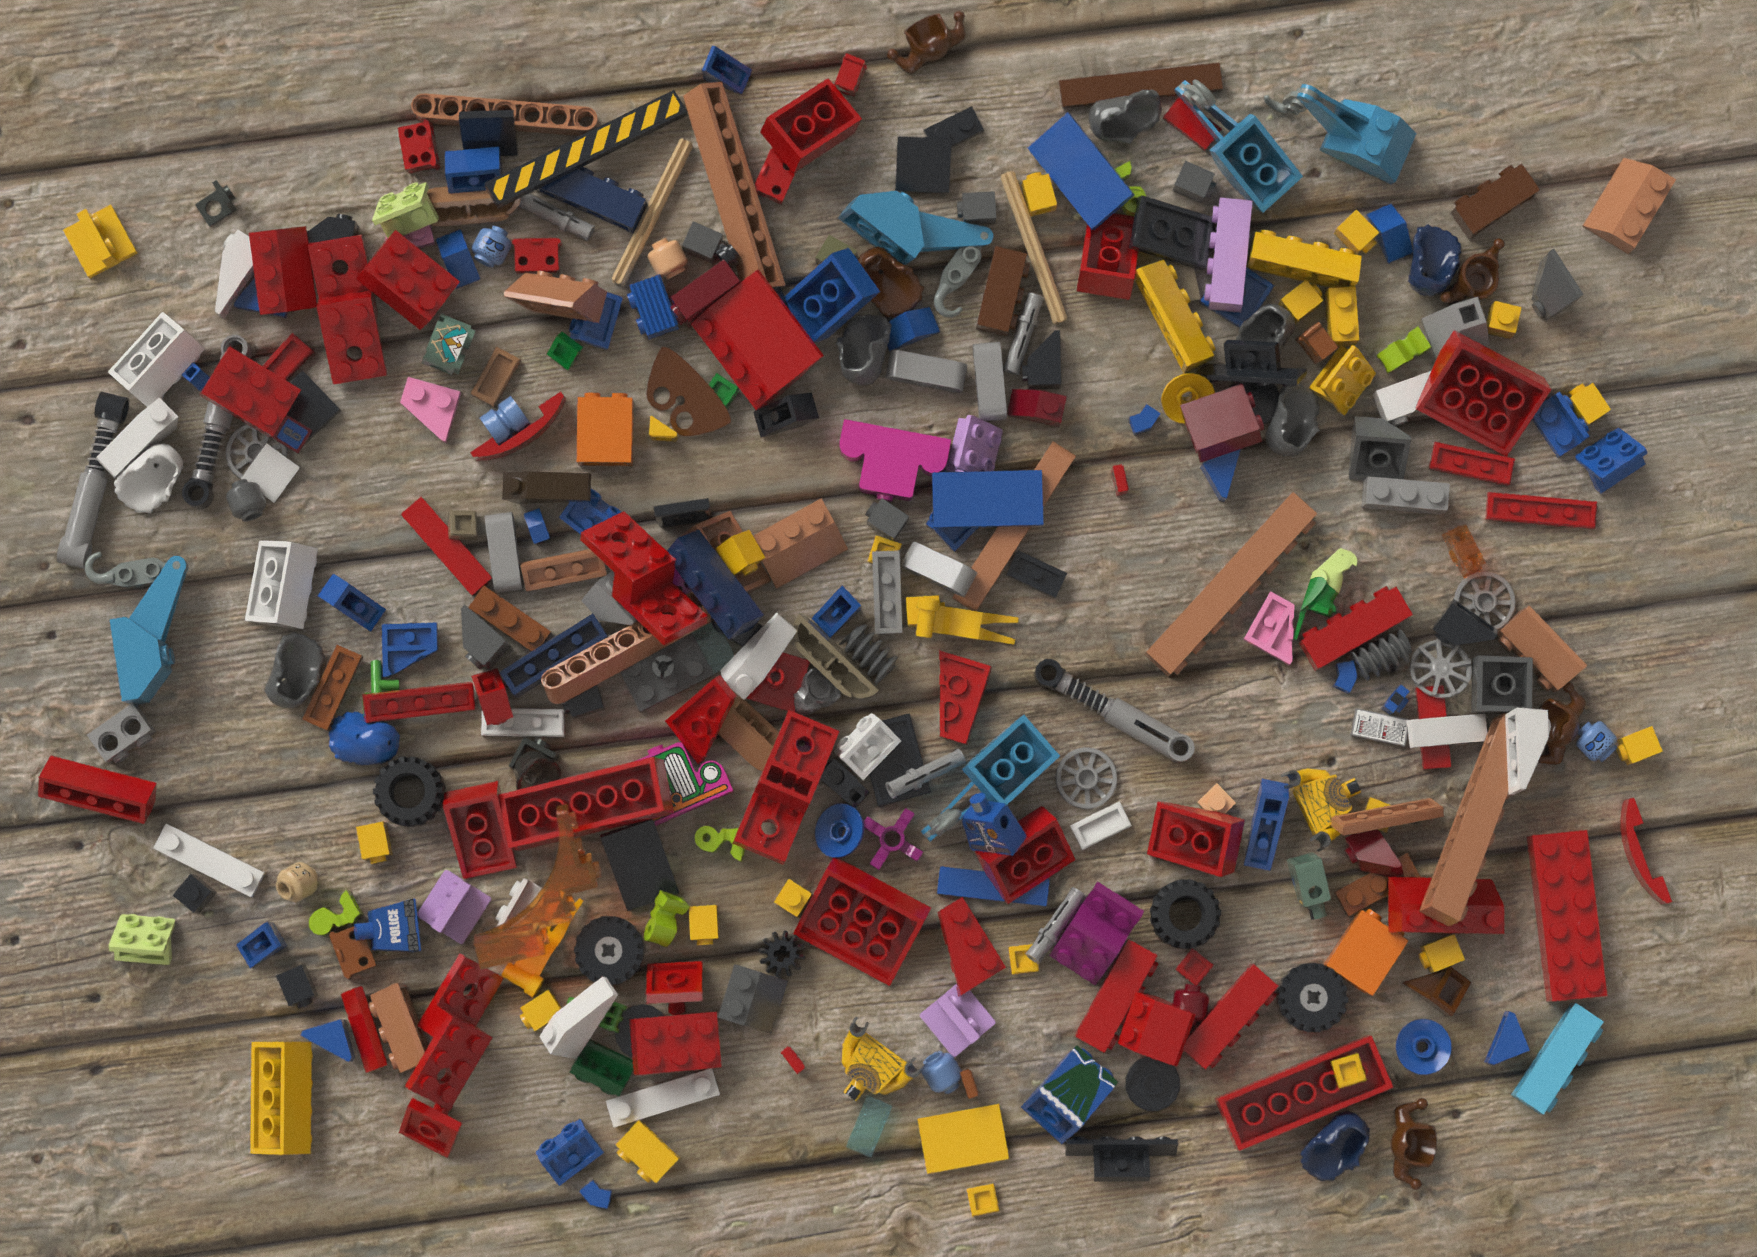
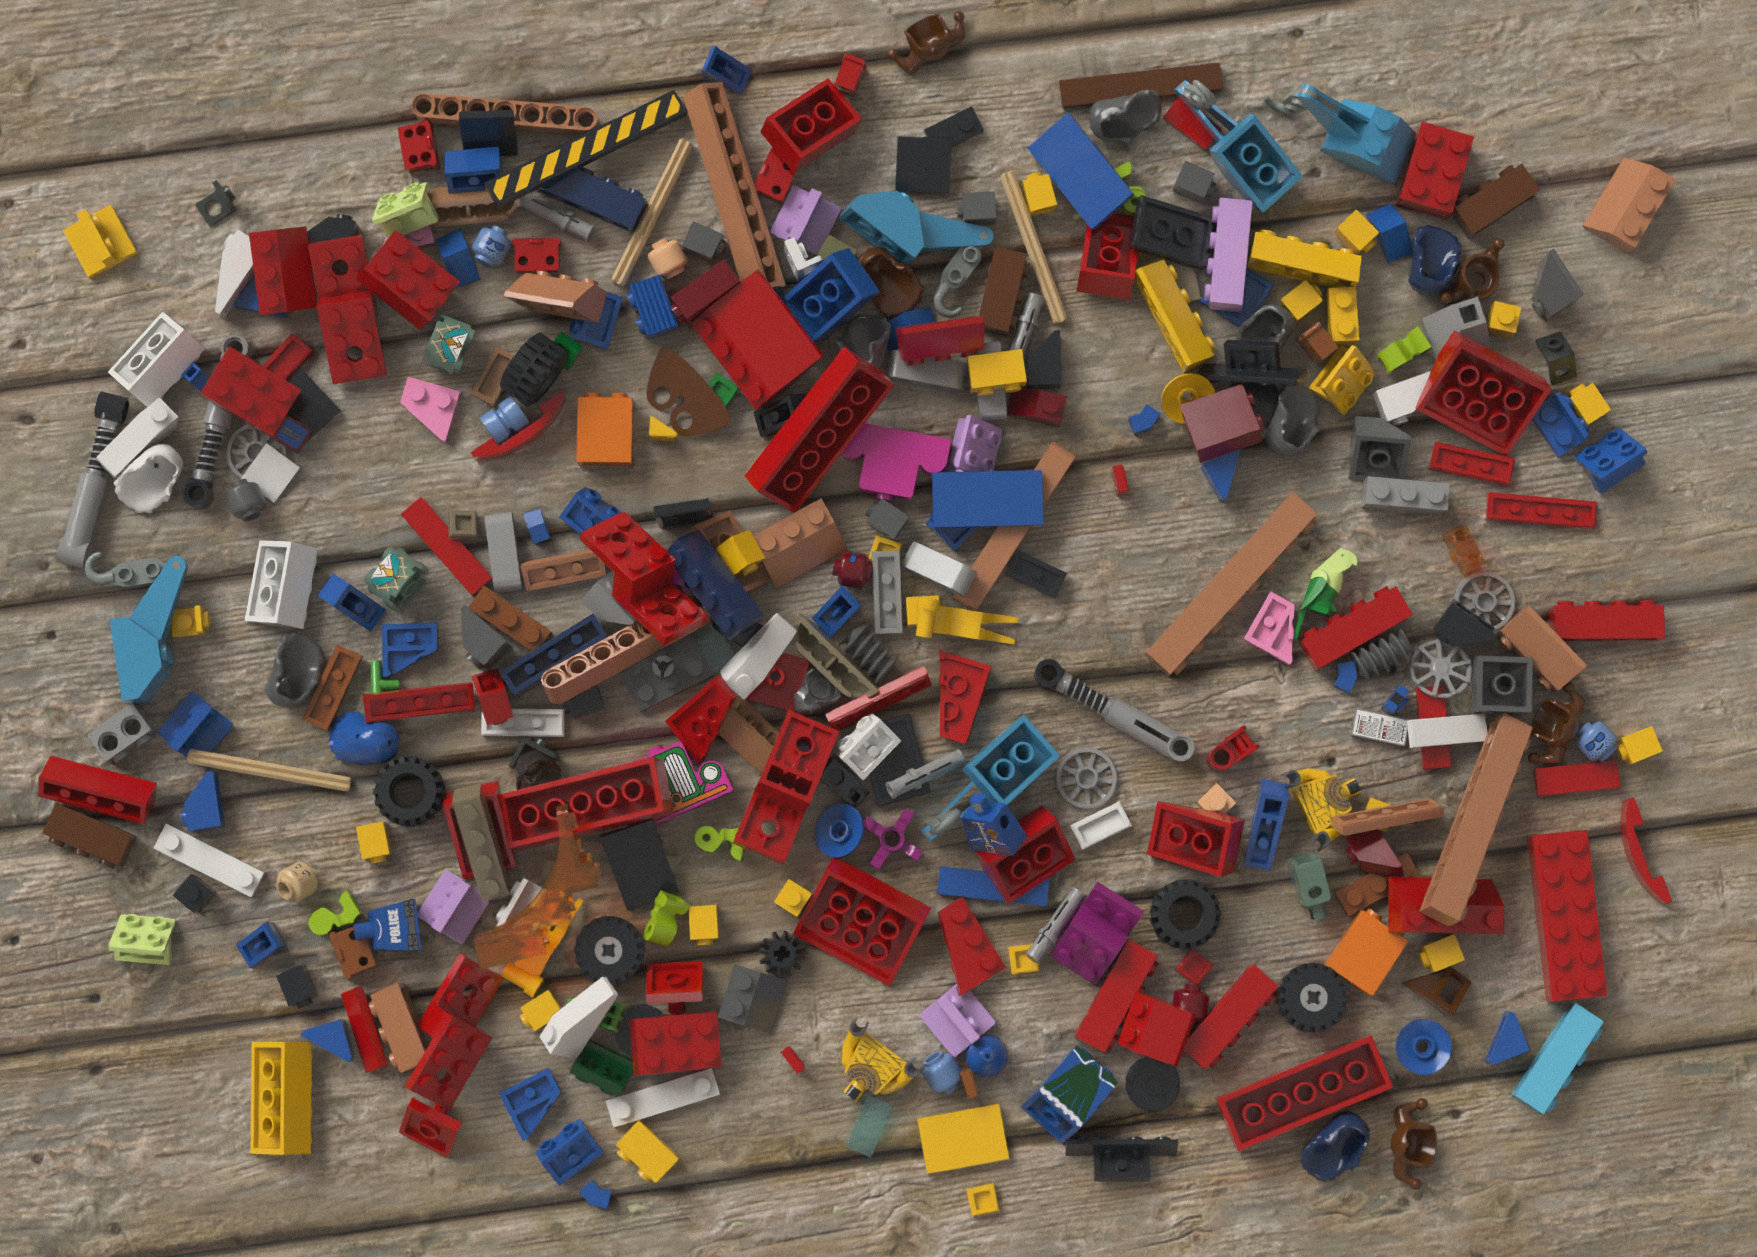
dark brown slope [502,471,591,504] -> none
black plate [715,243,740,268] -> none
yellow tile [1330,1053,1366,1088] -> none
white slope [1505,708,1551,795] -> none
none -> reddish brown brick [42,803,137,869]
none -> blue bracket [158,691,234,766]
none -> yellow bracket [171,605,211,638]
none -> blue slope [181,771,226,832]
none -> tan axle [187,749,351,792]
none -> sand green brick [364,547,429,611]
none -> dark tan brick [452,784,510,902]
none -> blue wing [499,1068,562,1141]
none -> black tyre [500,332,568,407]
none -> red brick [744,347,895,513]
none -> lavender bracket [770,186,841,256]
none -> white bracket [784,237,823,282]
none -> red tile [825,666,932,731]
none -> dark red head [833,551,873,588]
none -> red slope [896,316,984,366]
none -> blue helmet [966,1035,1008,1077]
none -> yellow brick [967,349,1027,396]
none -> red piece [1207,725,1260,772]
none -> red brick [1396,121,1474,220]
none -> red tile [1533,760,1620,797]
none -> pearl dark grey bracket [1536,331,1577,385]
none -> red brick [1549,600,1665,641]

